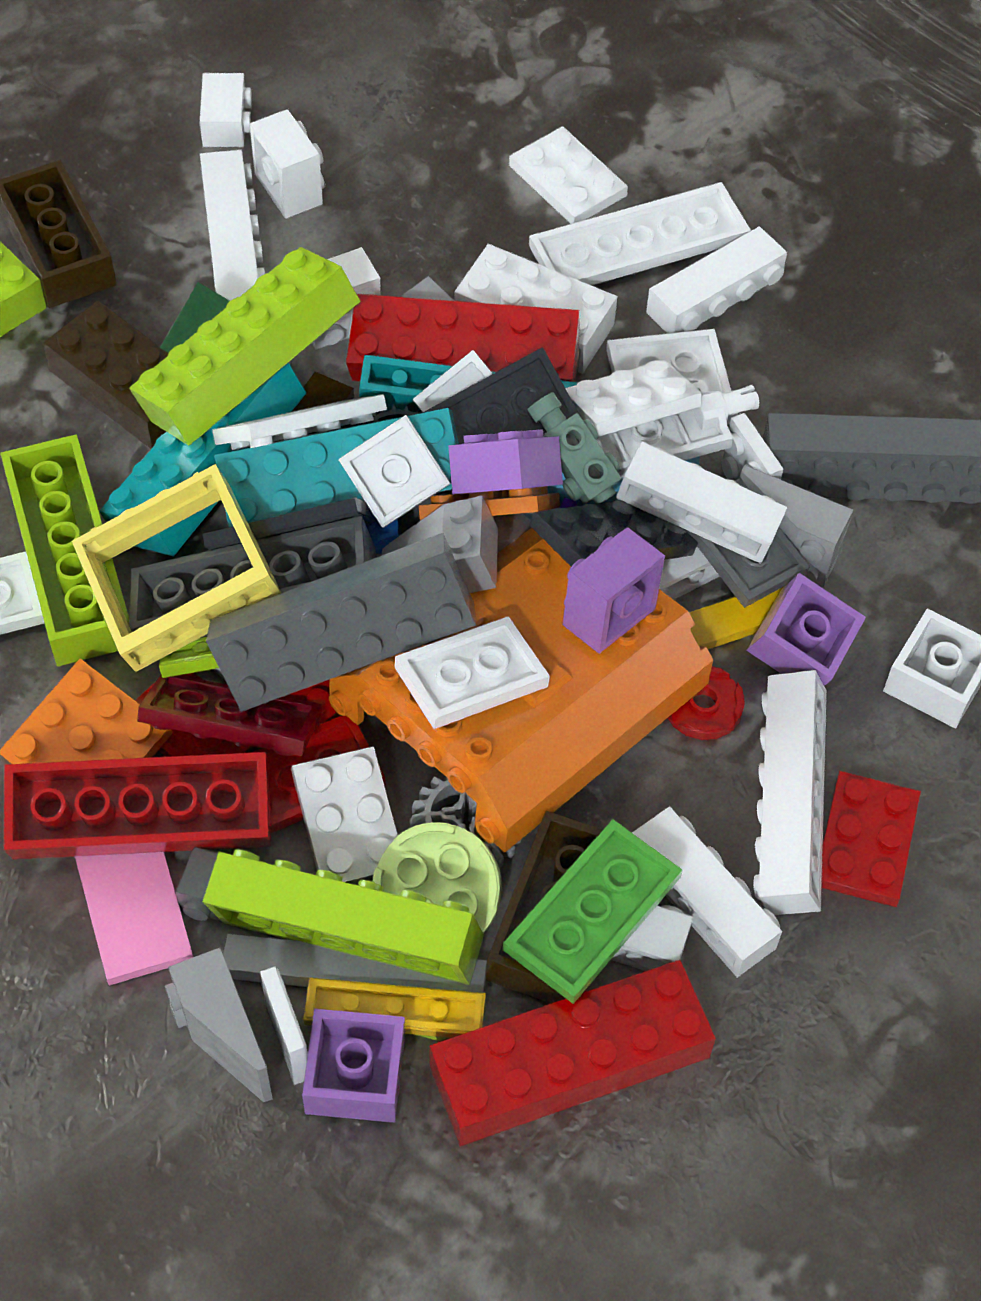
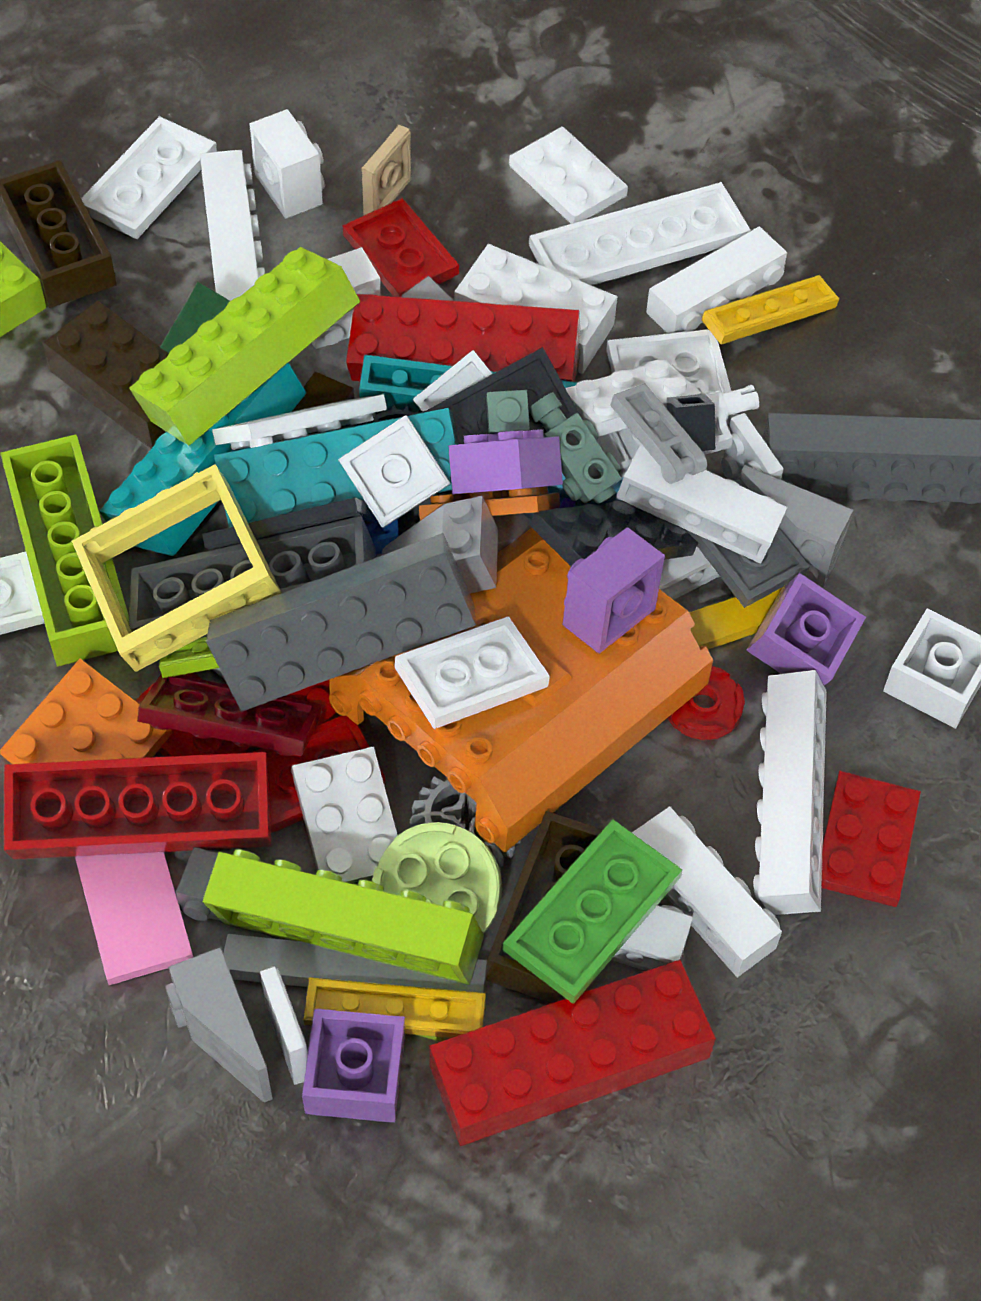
white brick [200,73,252,147] -> none
none -> white plate [81,116,217,239]
none -> red plate [342,198,459,297]
none -> tan tile [362,124,411,215]
none -> sand green brick [486,390,530,434]
none -> light grey plate [610,383,707,484]
none -> black brick [667,394,716,454]
none -> yellow tile [701,275,839,345]

